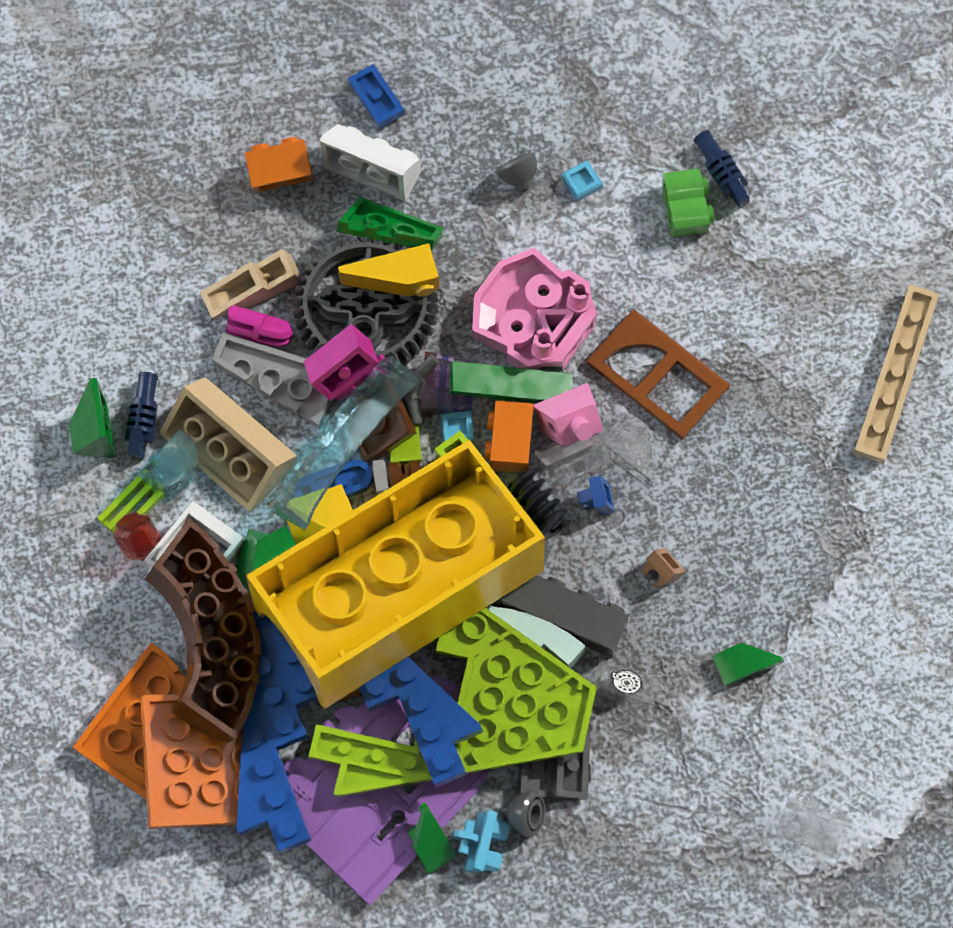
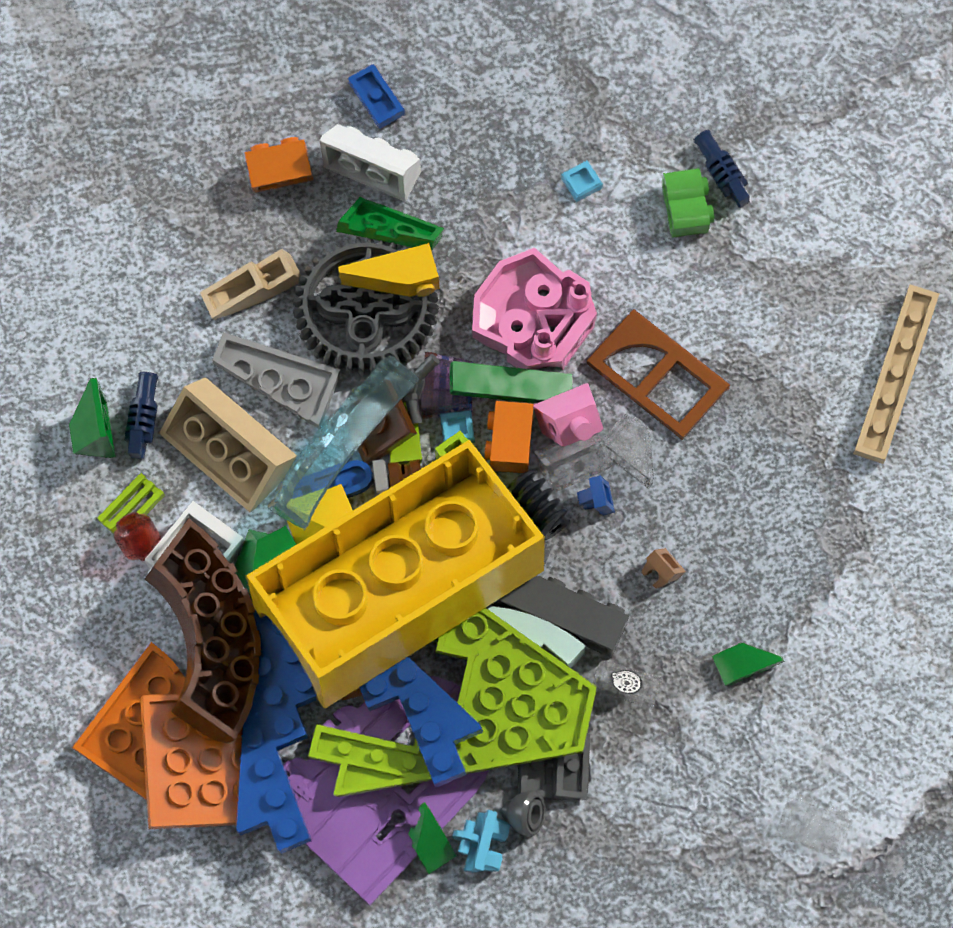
clear light blue cylinder [138,428,199,492] -> none
dark pink arm [226,305,293,348] -> none
dark pink brick [304,324,388,401] -> none
dark grey brick [496,152,537,191] -> none

